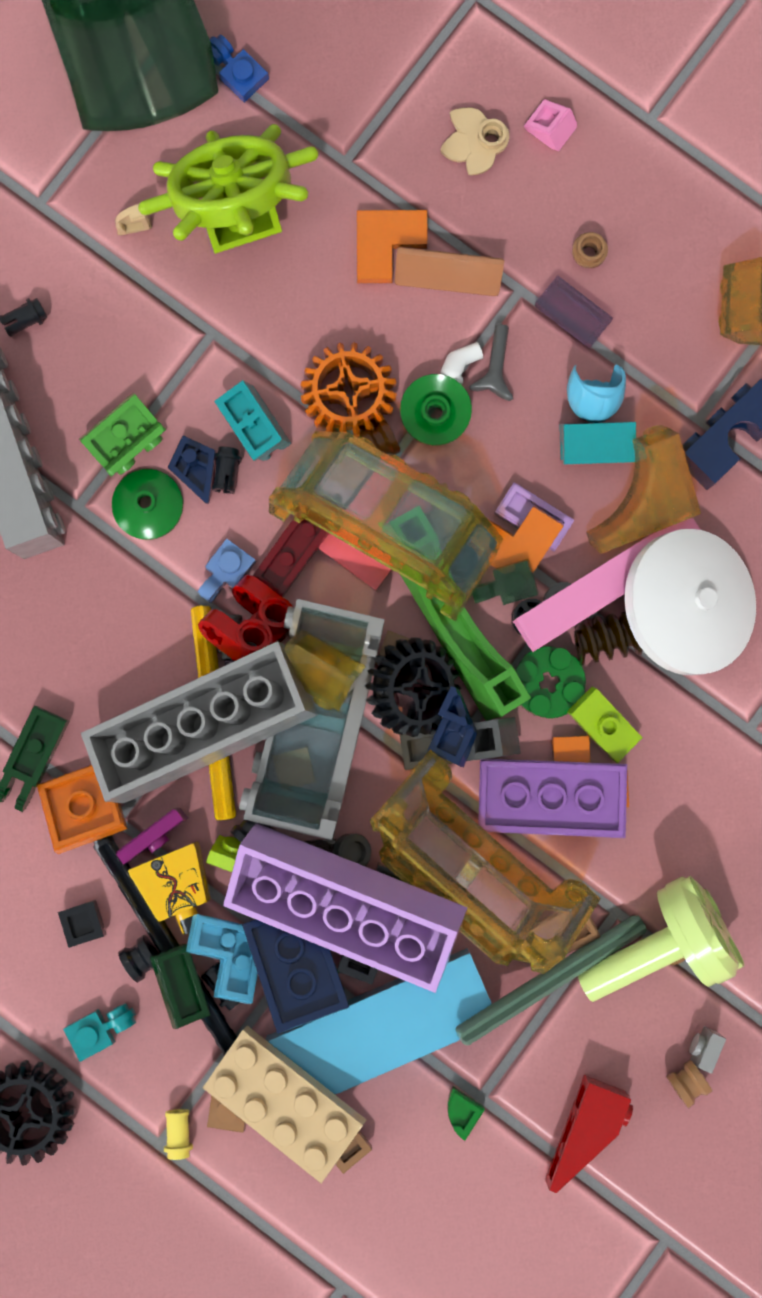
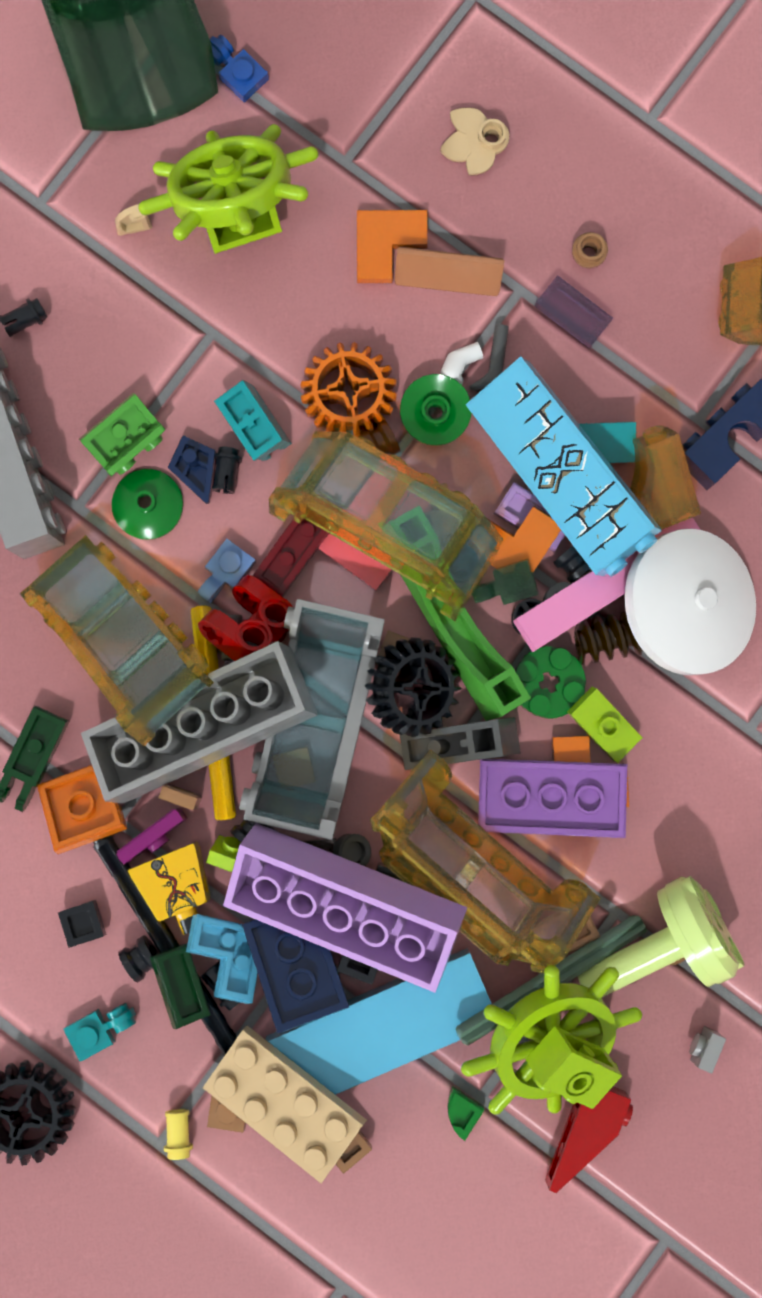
clear yellow slope [284,629,366,711] -> none
dark blue slope [427,686,477,767] -> none
bright pink slope [524,99,577,151] -> none
medium azure hair [567,364,626,423] -> none
medium nougat wheel [666,1060,713,1109] -> none
none -> clear light blue windscreen [20,535,214,746]
none -> medium nougat tile [158,784,202,810]
none -> lime piece [461,965,642,1115]
none -> medium azure brick [465,356,662,577]
none -> black wheel [553,546,591,584]

